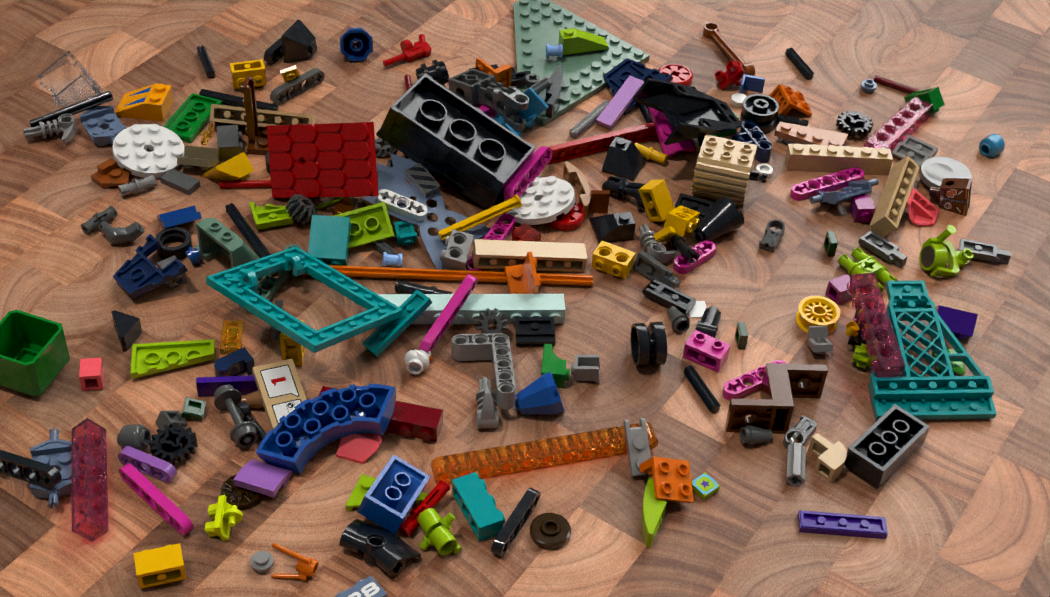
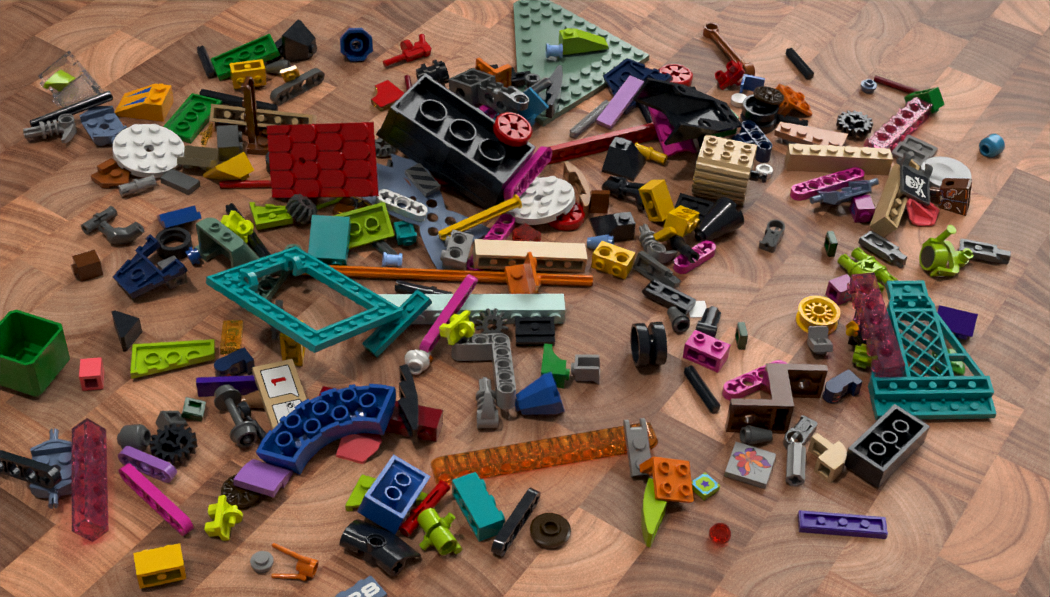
none -> lime slope [43,70,75,92]
none -> reddish brown brick [71,250,103,282]
none -> green tile [211,34,280,81]
none -> neon yellow hips [221,210,254,244]
none -> dark grey cone [266,59,291,75]
none -> red tile [371,80,404,112]
none -> black slope [398,364,419,444]
none -> neon yellow hips [439,310,475,345]
none -> red wheel [493,112,532,147]
none -> medium blue cone [587,234,614,249]
none -> clear red plate [709,523,731,544]
none -> light grey tile [724,442,776,489]
none -> dark brown wheel [753,86,784,105]
none -> leg [823,369,863,404]
none -> flag [896,152,933,207]

